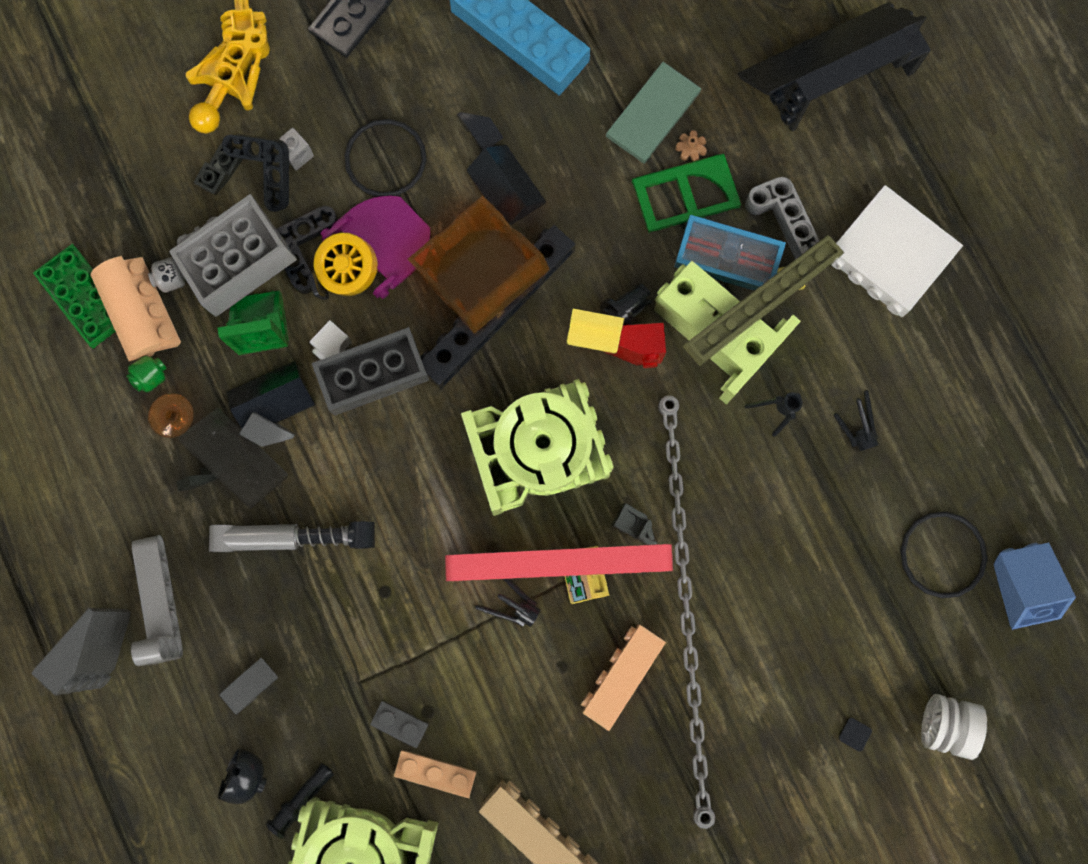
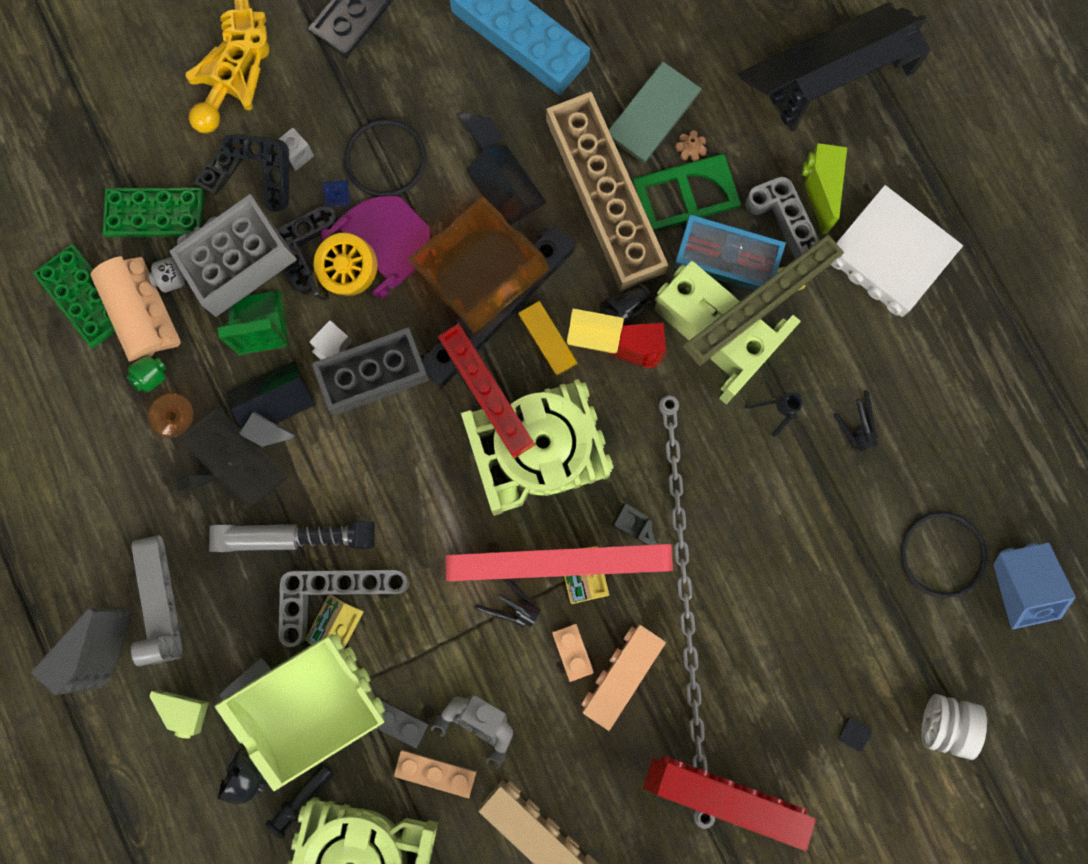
none -> green tile [103,188,204,237]
none -> yellowish green slope [150,690,209,739]
none -> yellowish green cylinder [215,634,386,791]
none -> light grey beam [279,570,410,647]
none -> panel [306,595,363,647]
none -> clear blue tile [322,180,351,207]
none -> light grey torso [431,695,513,770]
none -> red tile [438,323,536,459]
none -> yellow tile [518,301,577,377]
none -> tan brick [546,92,668,291]
none -> light nougat plate [552,624,594,682]
none -> red brick [642,755,816,851]
none -> lime slope [801,143,847,234]

